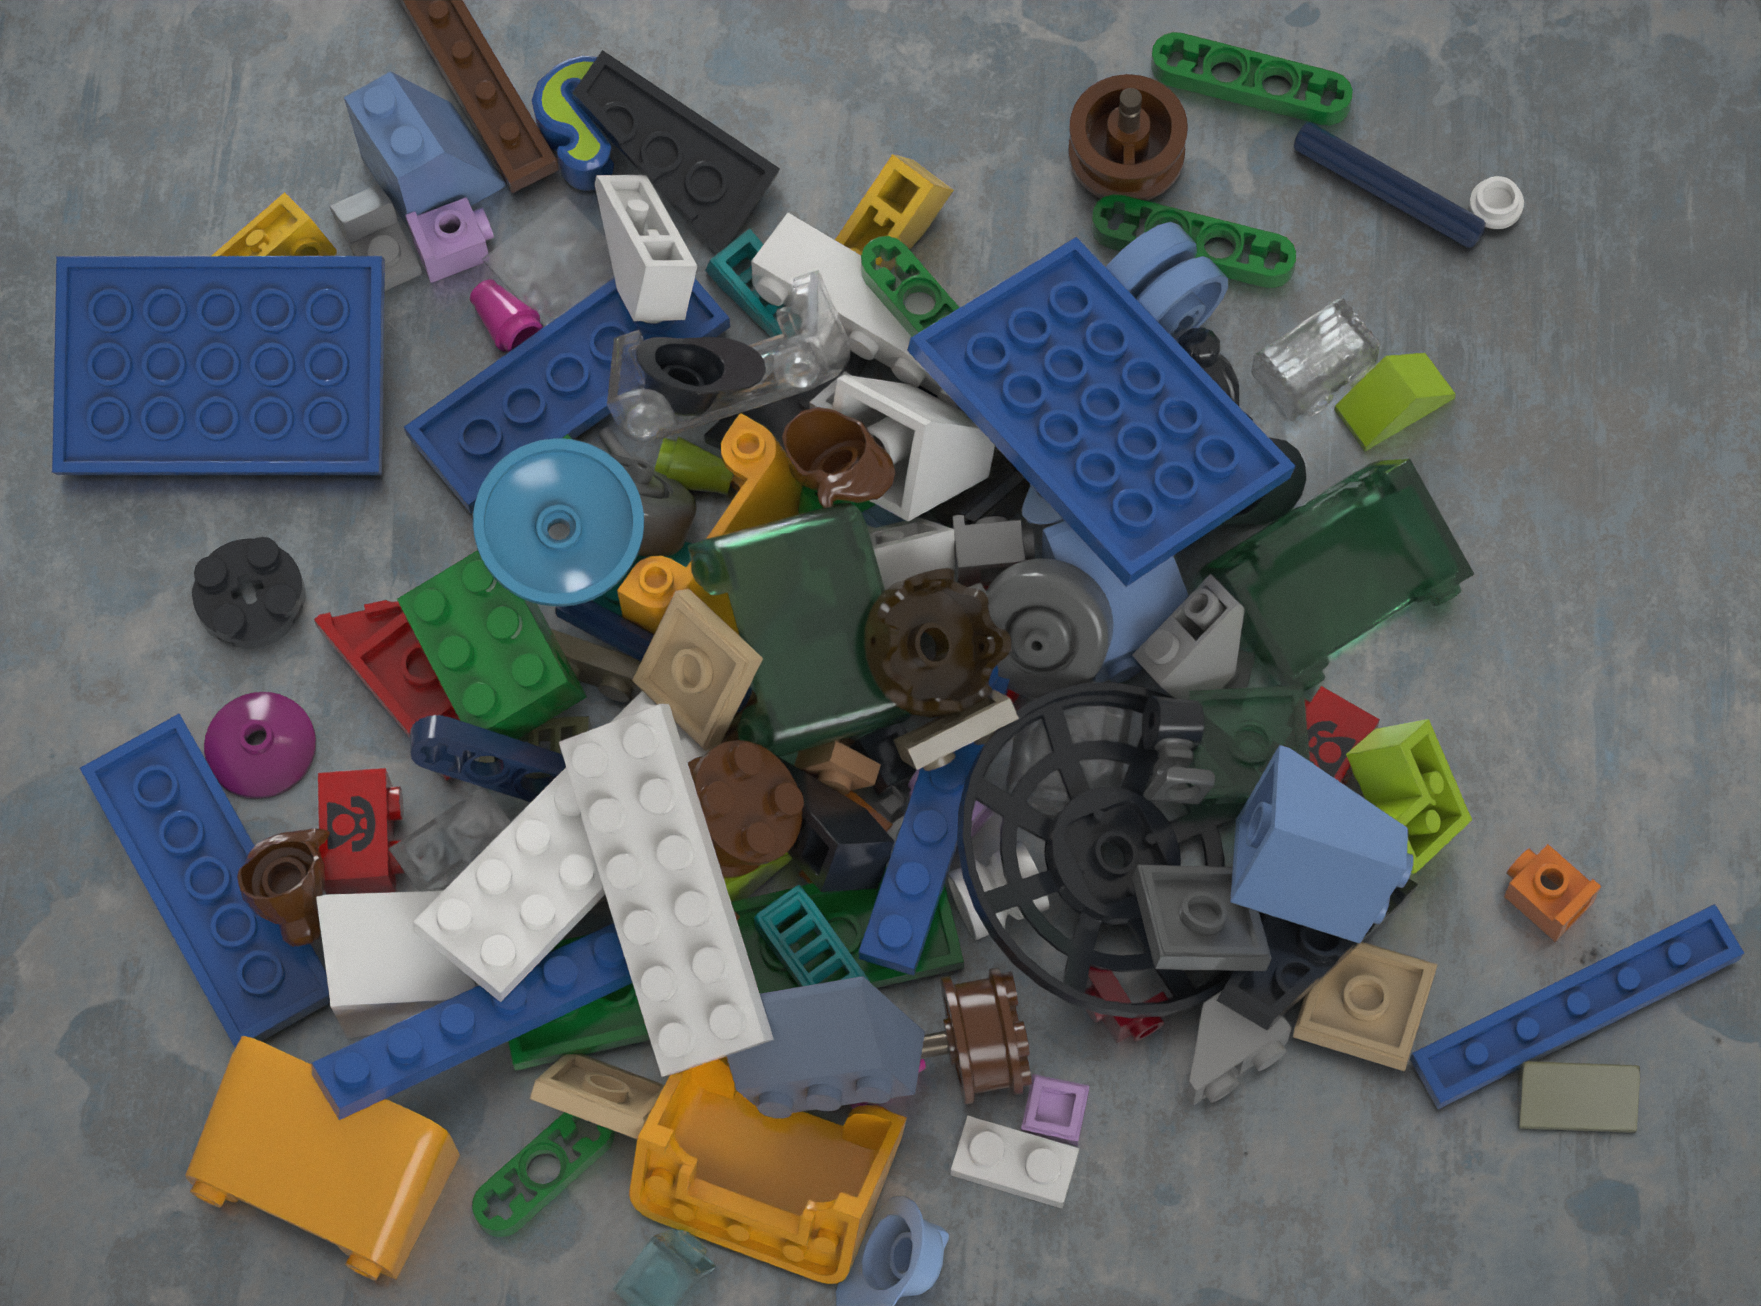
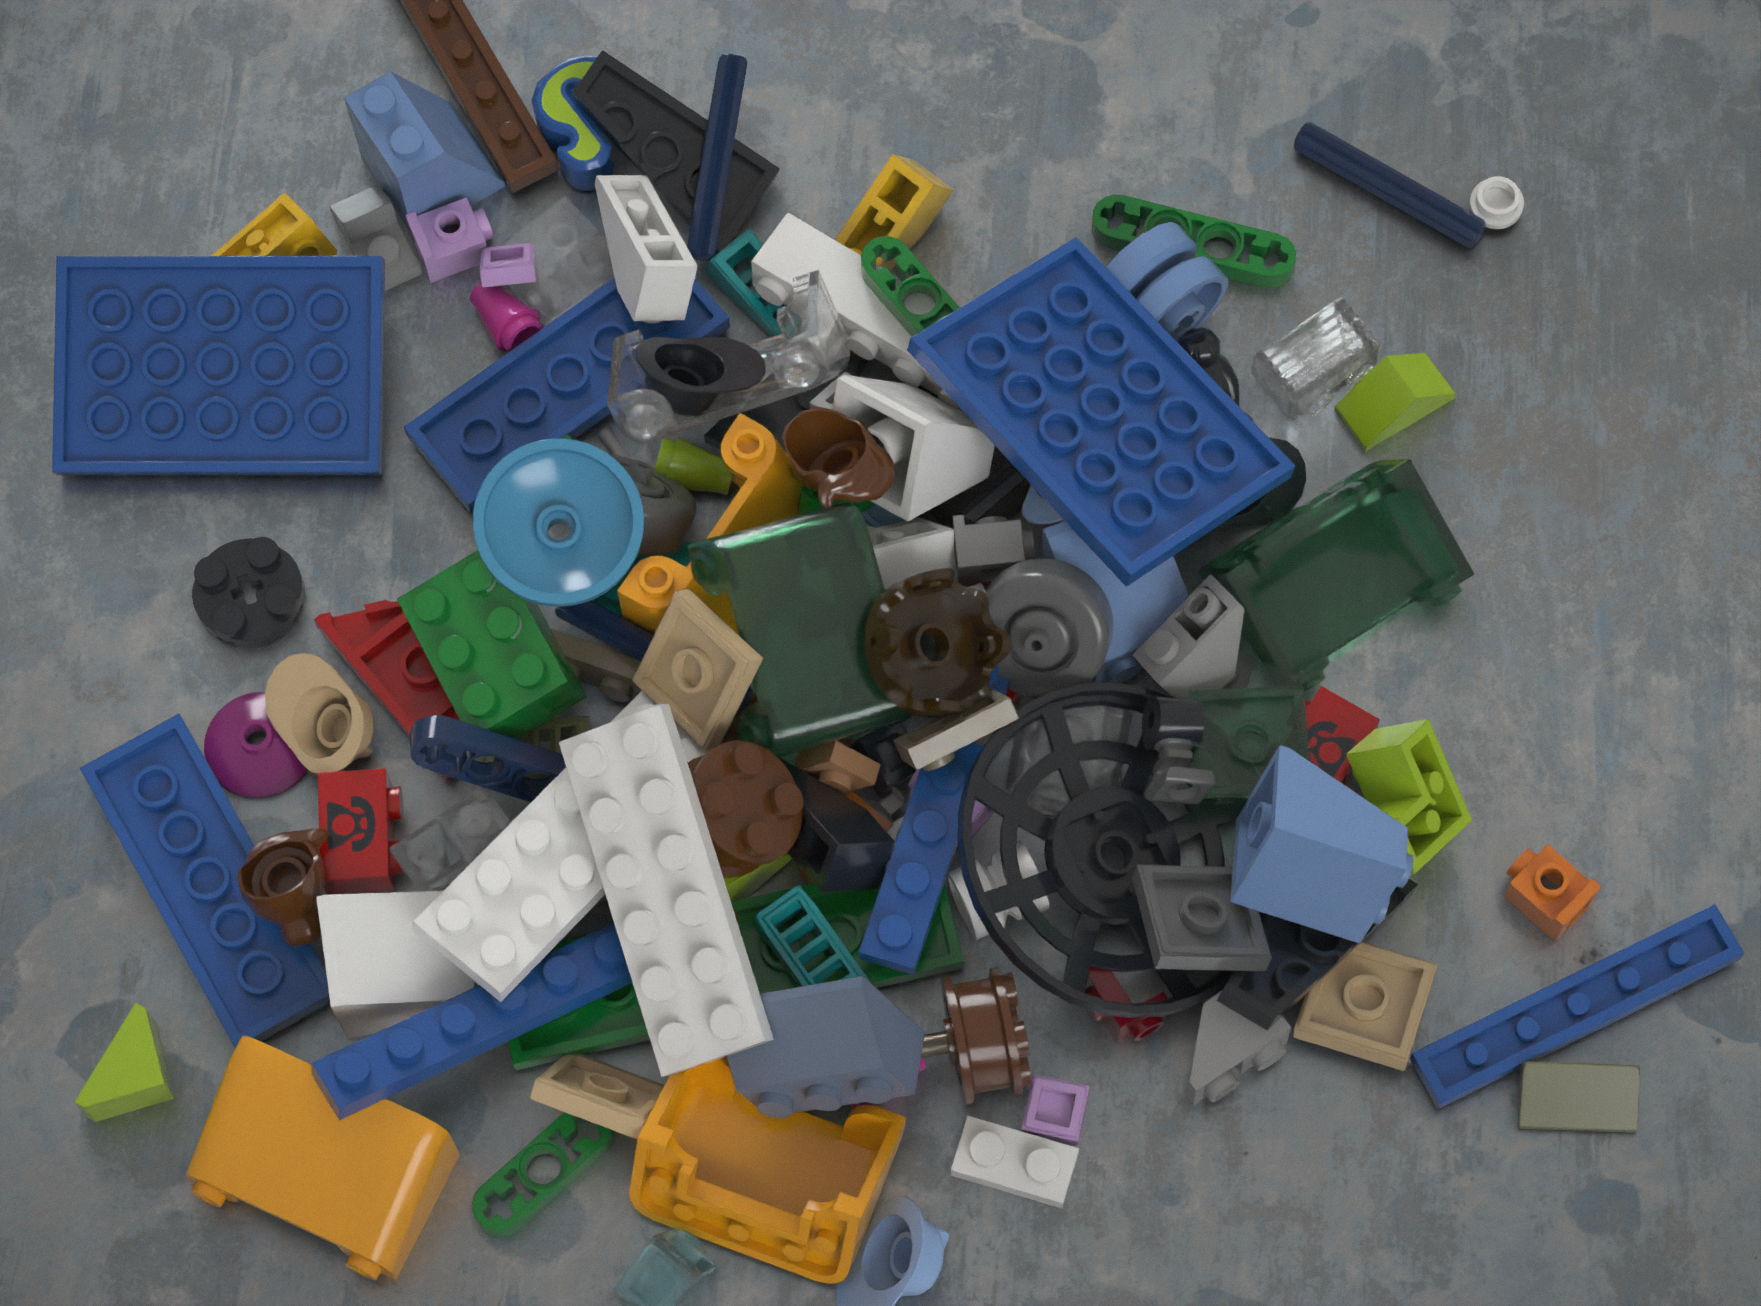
reddish brown wheel [1068,74,1188,201] -> none
green beam [1151,32,1353,126] -> none
none -> lime slope [74,1003,175,1122]
none -> tan piece [264,653,374,774]
none -> lavender tile [480,243,536,288]
none -> dark blue axle [687,53,748,261]

